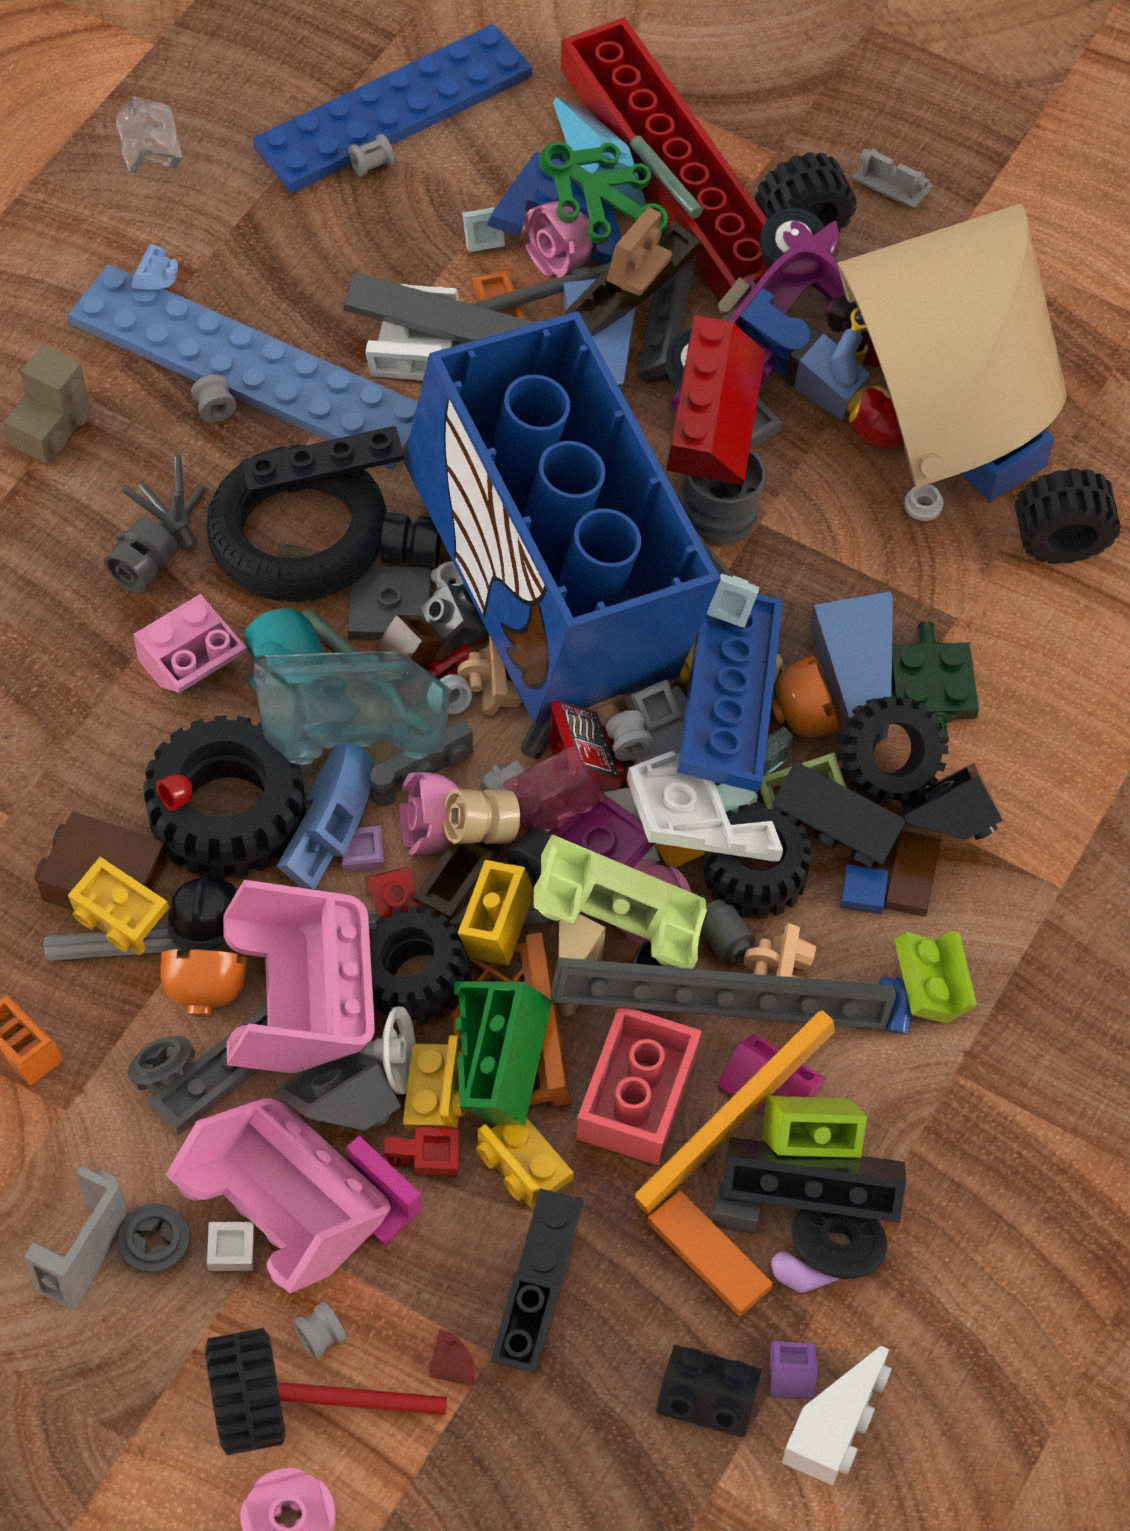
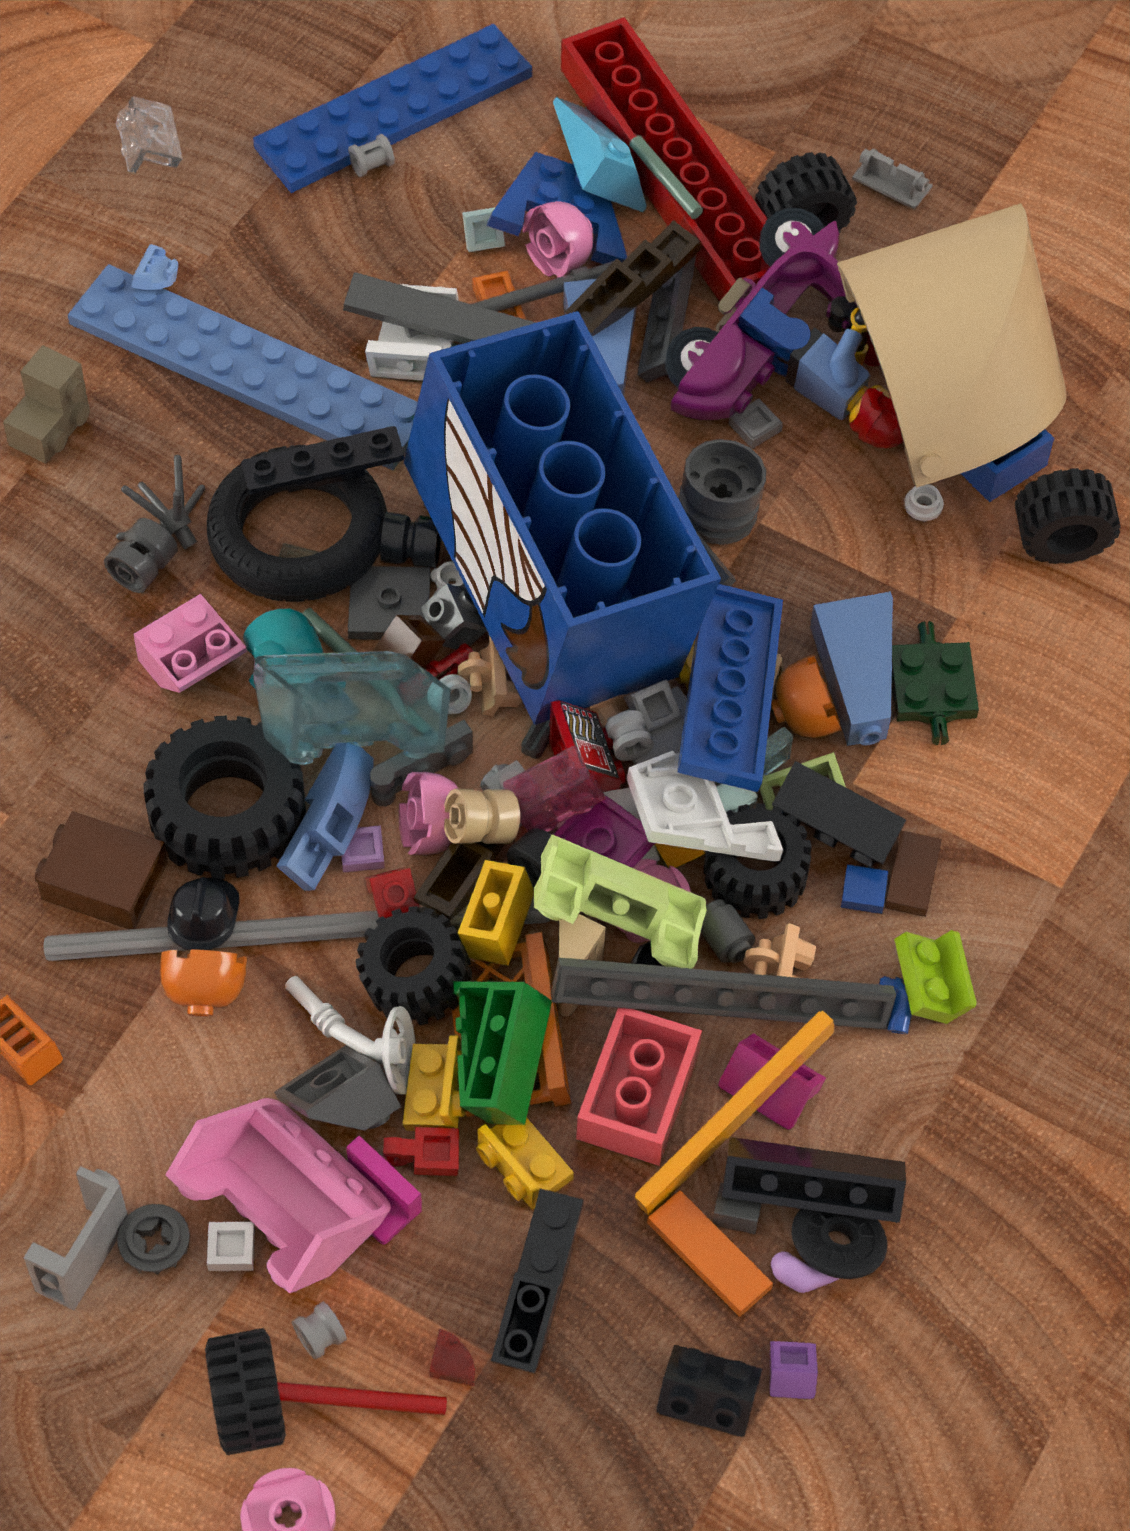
yellow bracket [68,857,169,956] -> none
dark grey gear [128,1036,196,1092] -> none
dark grey plate [148,1004,268,1136] -> none
red hinge [156,774,193,811] -> none
light grey wheel [191,374,236,423] -> none
bright pink windscreen [223,880,375,1073] -> none
green plant [539,142,668,244] -> none
medium nougat bracket [606,207,672,296] -> none
red slope [666,315,766,485] -> none
light aqua tile [707,573,760,628] -> none
lime brick [761,1096,867,1158] -> none
white slope [782,1346,892,1486] -> none
black tyre [836,696,948,801] -> none
black slope [901,762,1003,840] -> none

